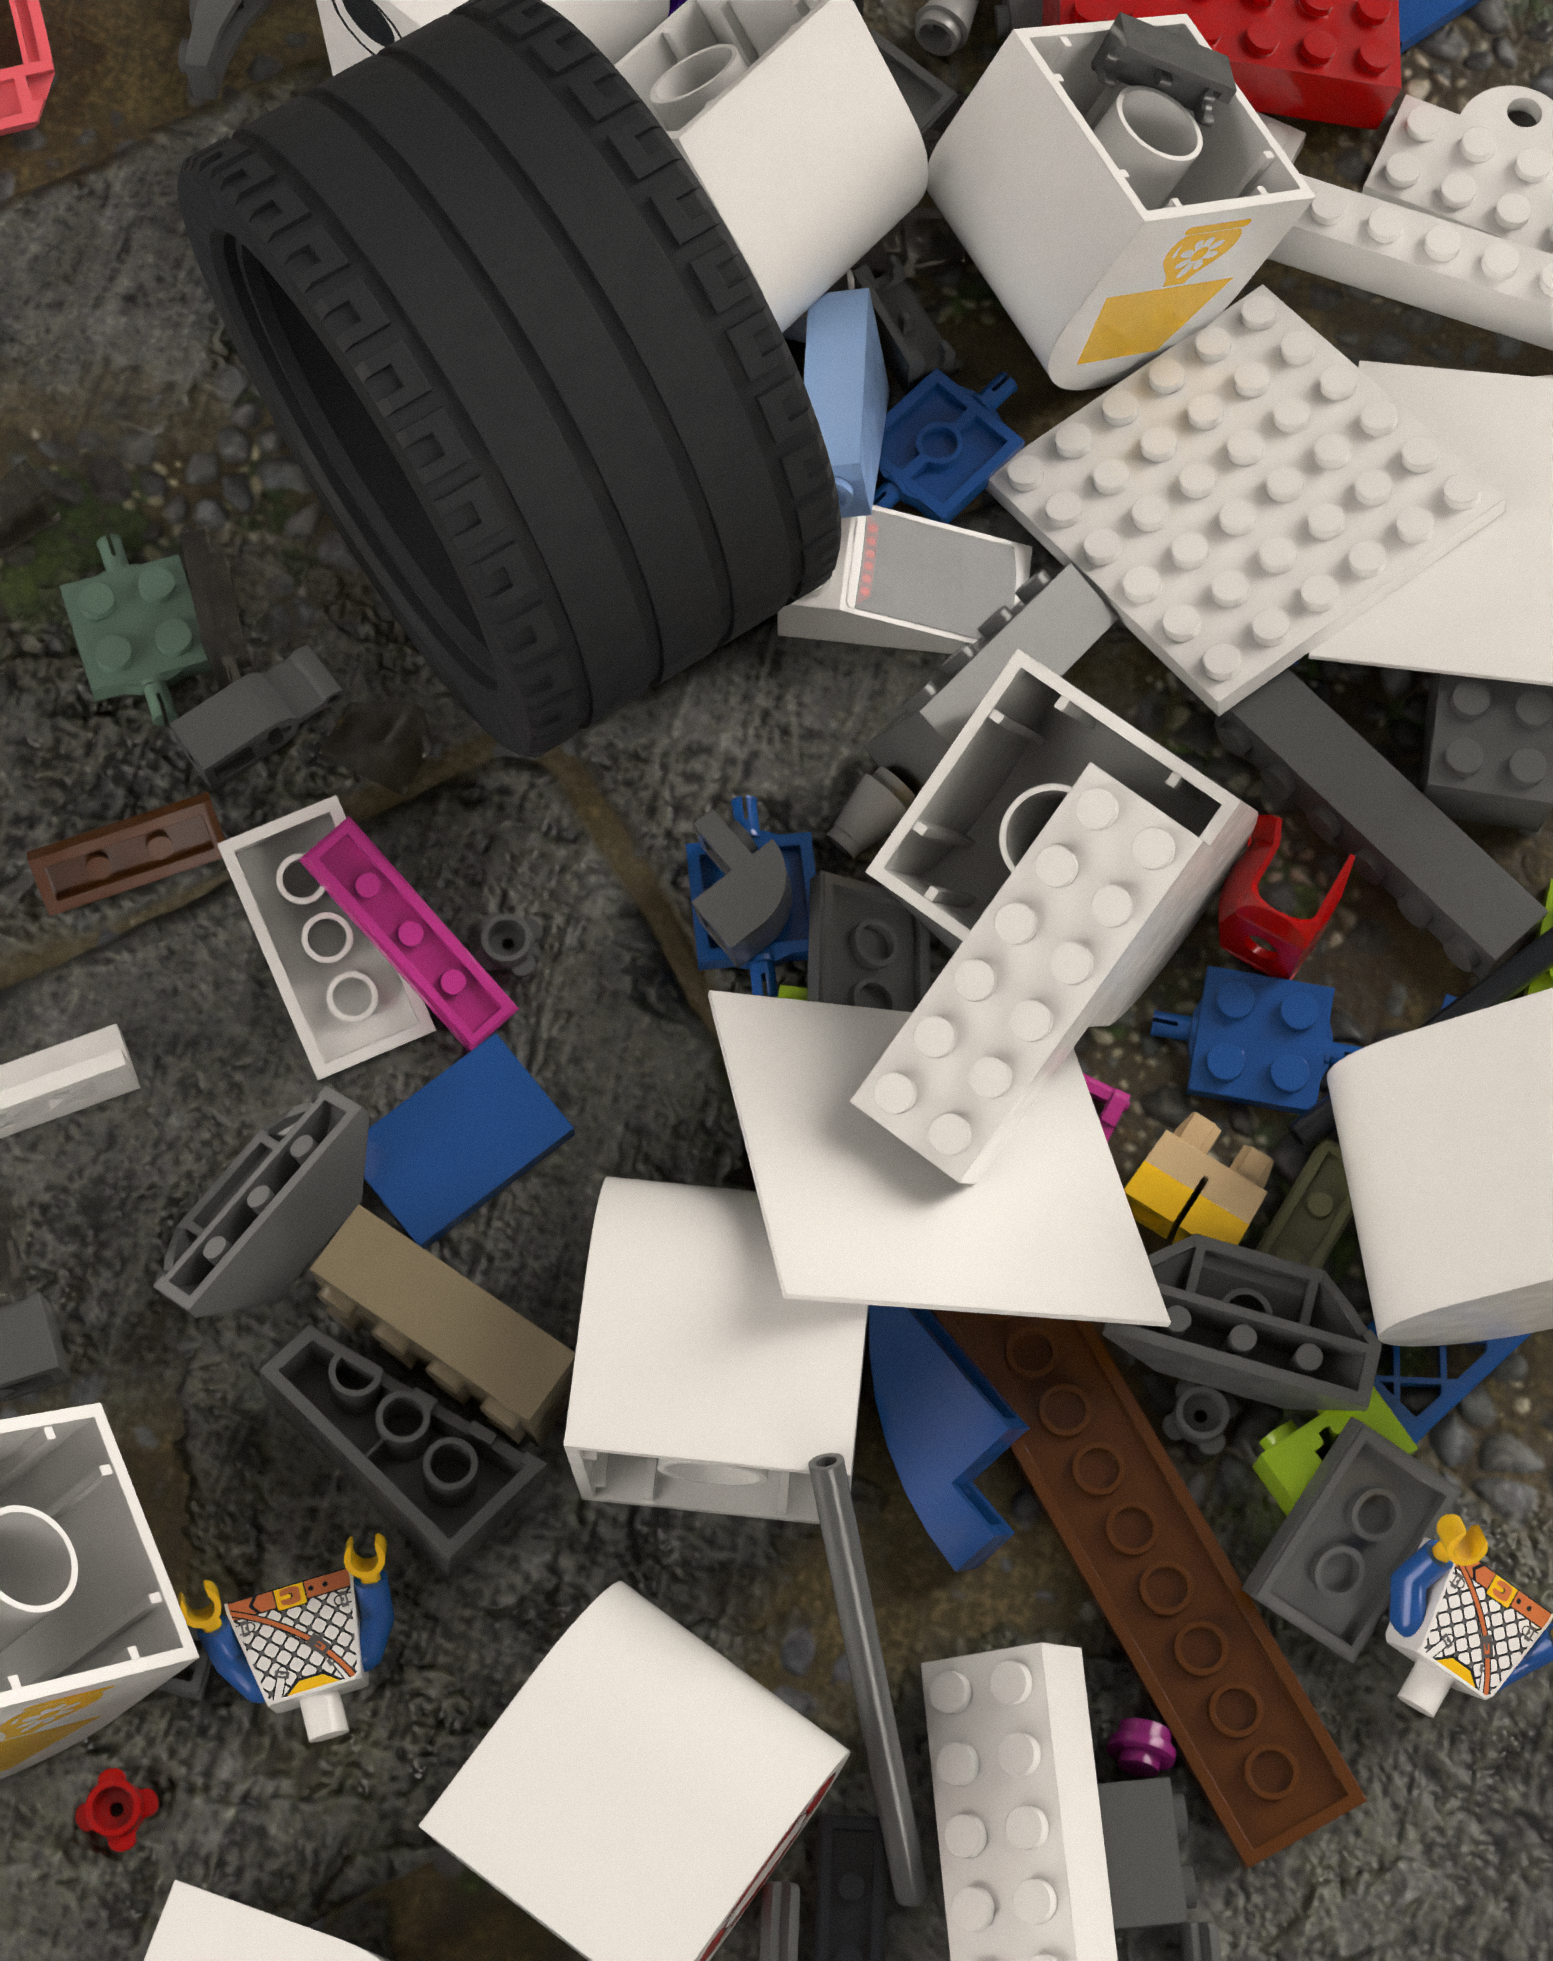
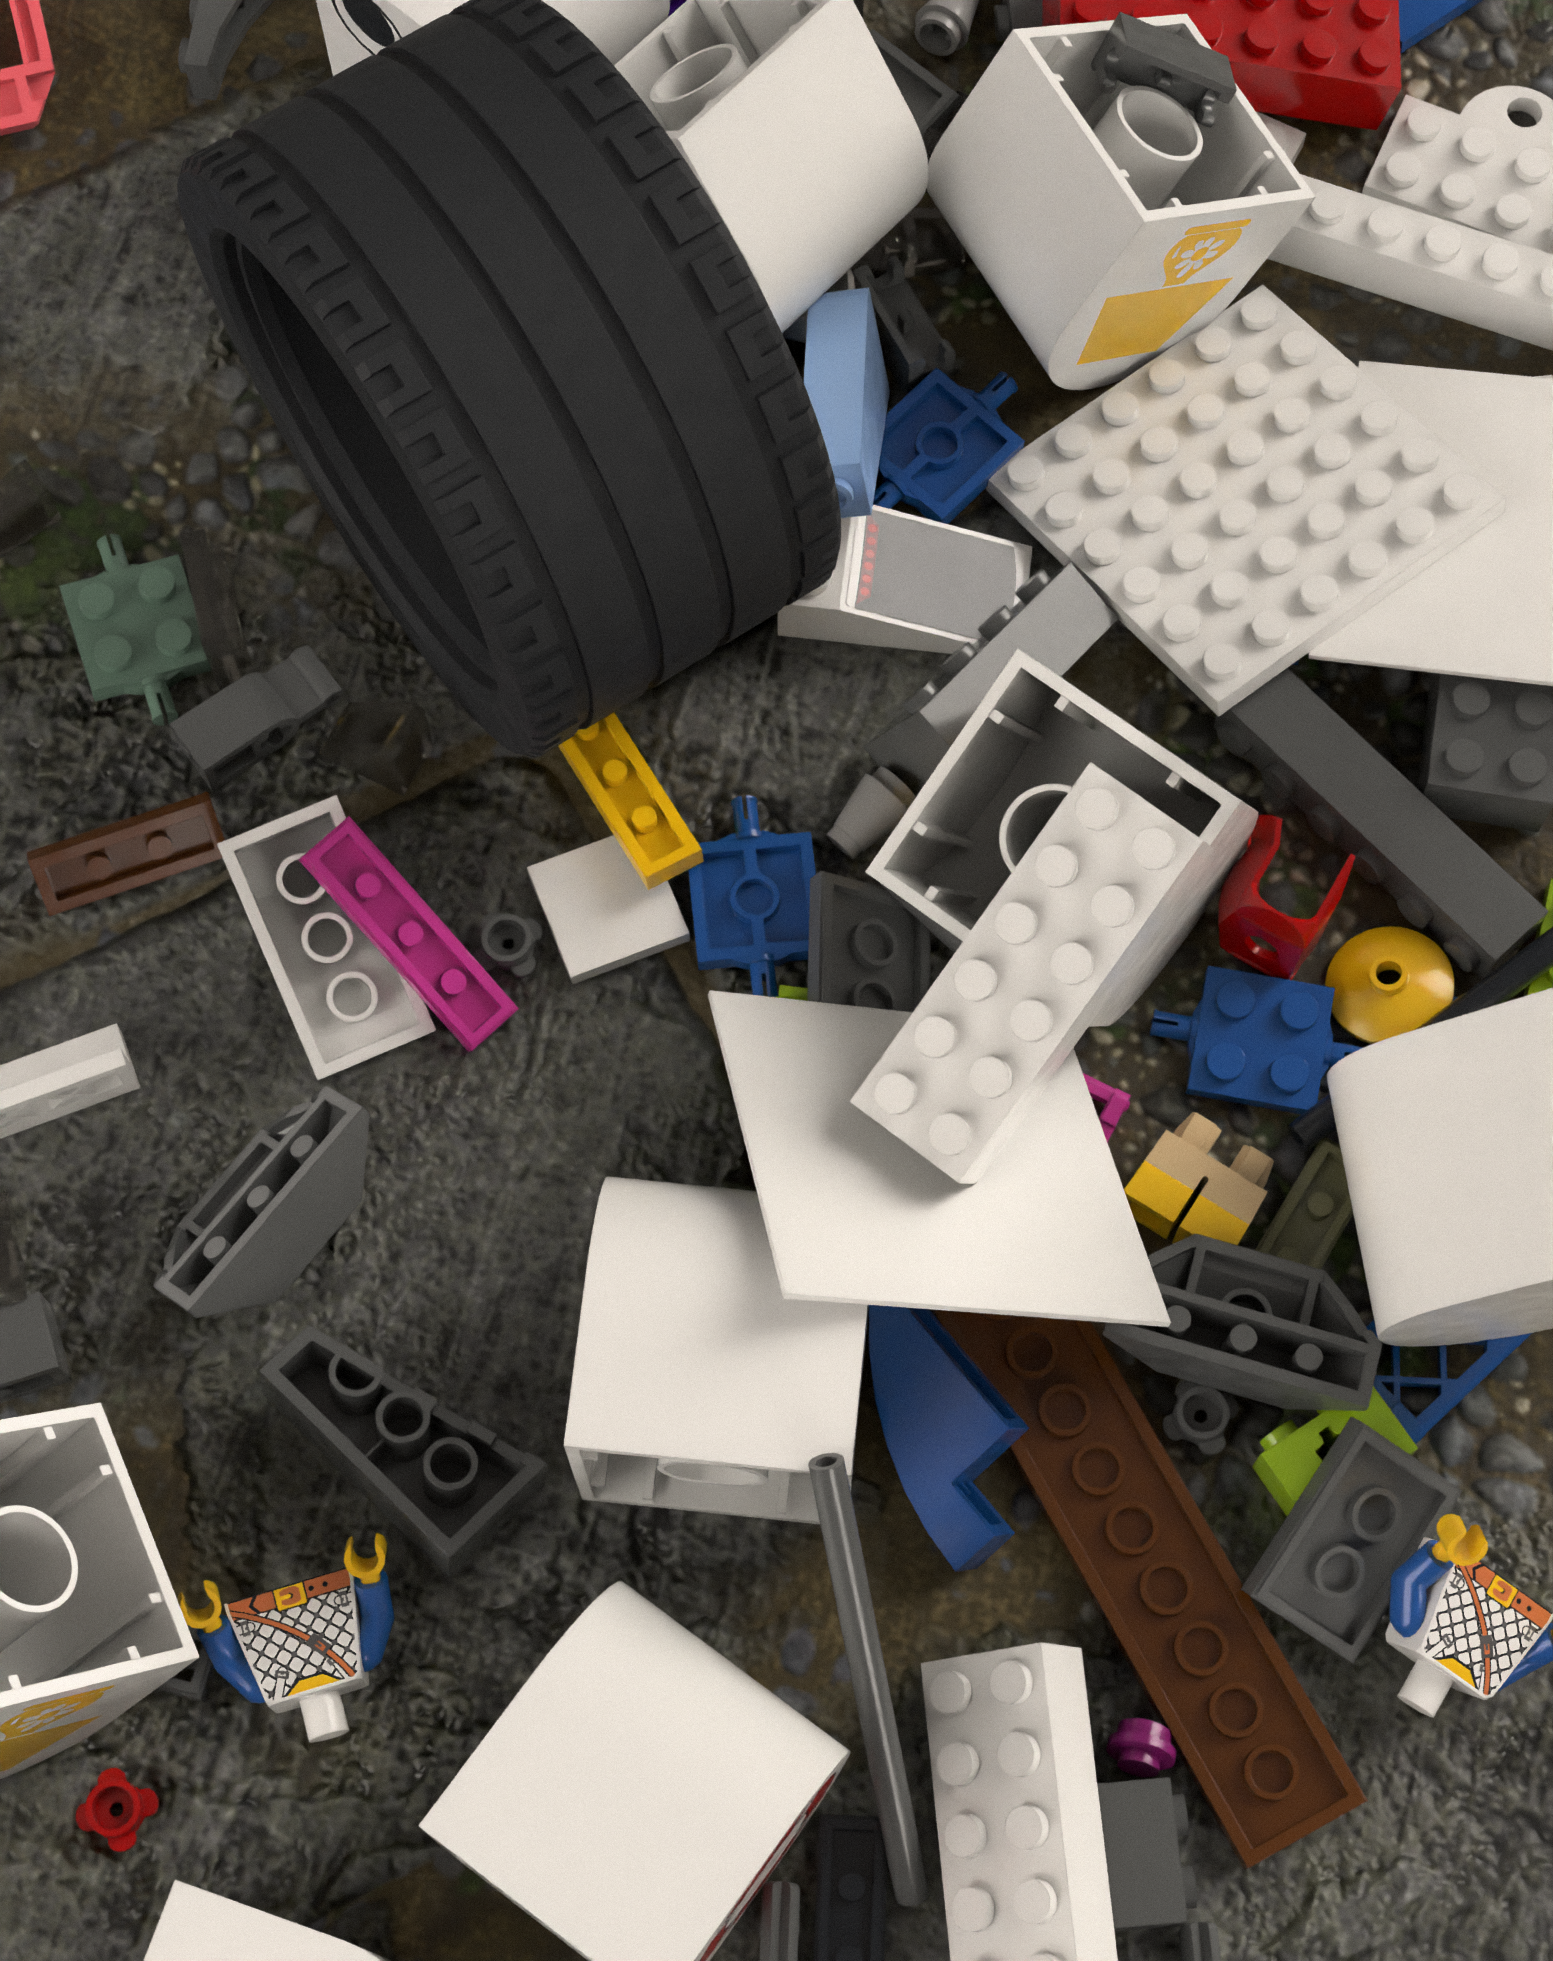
dark tan brick [310,1204,575,1447] -> none
blue tile [364,1033,575,1249] -> none
dark grey brick [691,809,793,969] -> none
none -> white tile [527,835,690,985]
none -> yellow plate [558,712,704,890]
none -> yellow dish [1325,926,1455,1044]

